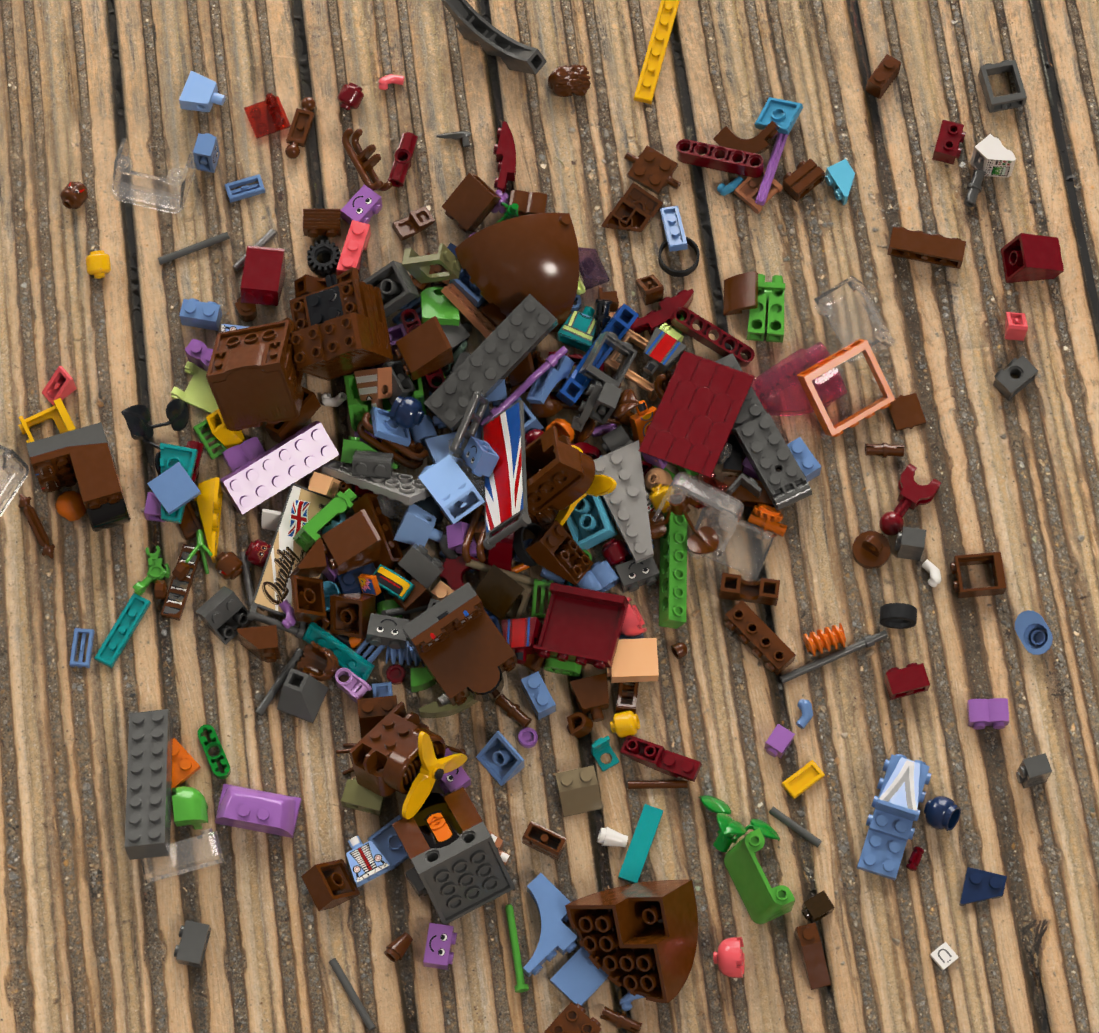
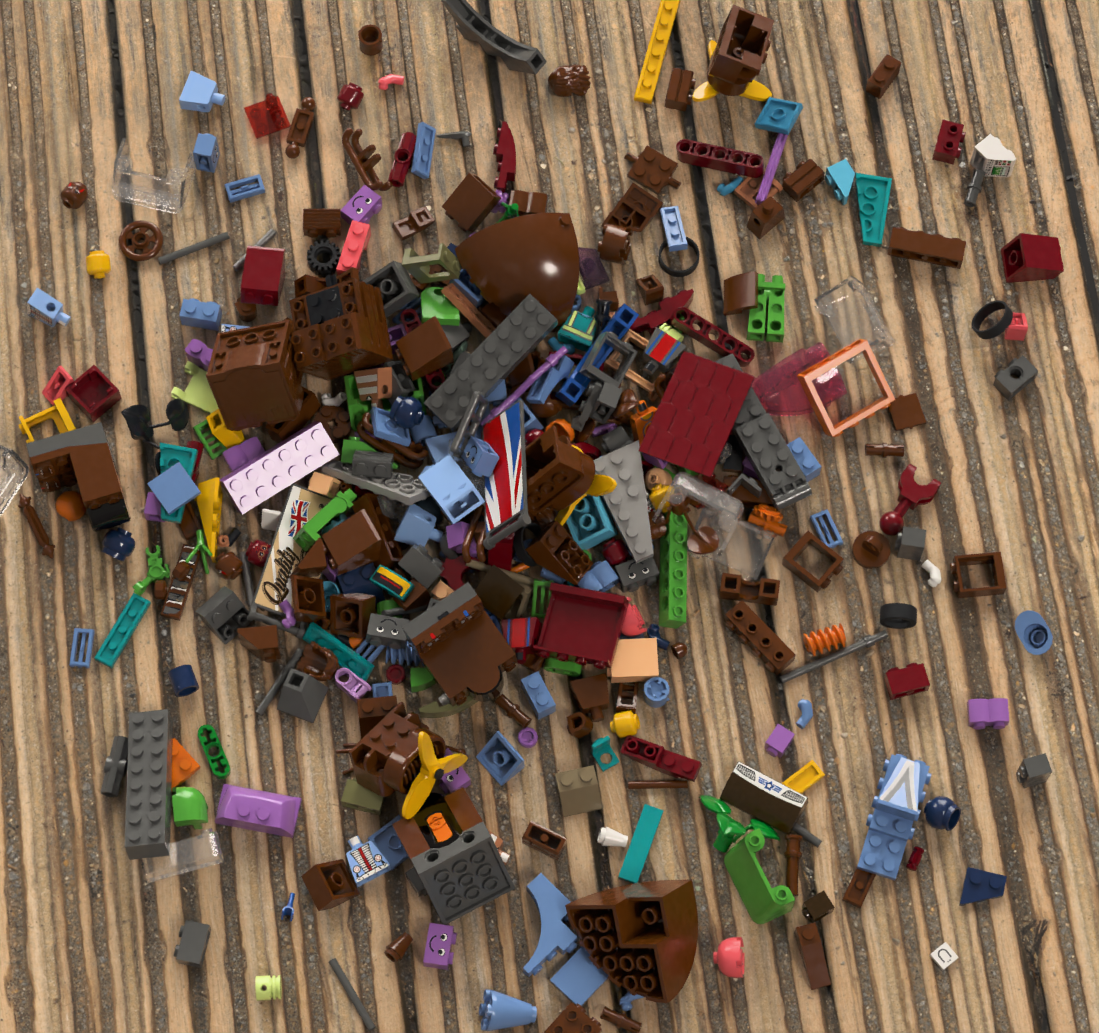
tile [358,573,381,596] -> none
bright green bar [505,904,529,993] -> none
reddish brown arch [713,121,780,154] -> none
dark grey window [978,60,1027,113] -> none
none -> light blue torso [27,288,71,327]
none -> dark red container [65,365,122,422]
none -> dark blue piece [101,527,135,562]
none -> dark grey piece [101,736,128,798]
none -> reddish brown plate [119,220,163,261]
none -> dark blue piece [168,665,199,697]
none -> arm [217,527,241,547]
none -> yellowish green piece [255,975,282,1001]
none -> blue hand [281,893,295,922]
none -> reddish brown plate [314,405,352,443]
none -> reddish brown piece [358,24,383,56]
none -> medium blue tile [411,122,436,180]
none -> medium blue cone [479,989,537,1031]
none -> dark azure arm [547,337,575,355]
none -> reddish brown brick [597,224,633,265]
none -> medium blue piece [642,677,670,708]
none -> dark blue arm [647,624,670,650]
none -> reddish brown brick [665,68,696,111]
none -> reddish brown brick [692,4,774,102]
none -> dark brown slope [720,761,808,835]
none -> reddish brown torso [747,196,785,240]
none -> reddish brown window [782,531,844,593]
none -> reddish brown pin [784,834,803,896]
none -> medium blue tile [810,509,843,549]
none -> reddish brown tile [842,869,876,909]
none -> teal wing [855,173,892,247]
none -> black tyre [971,300,1013,339]

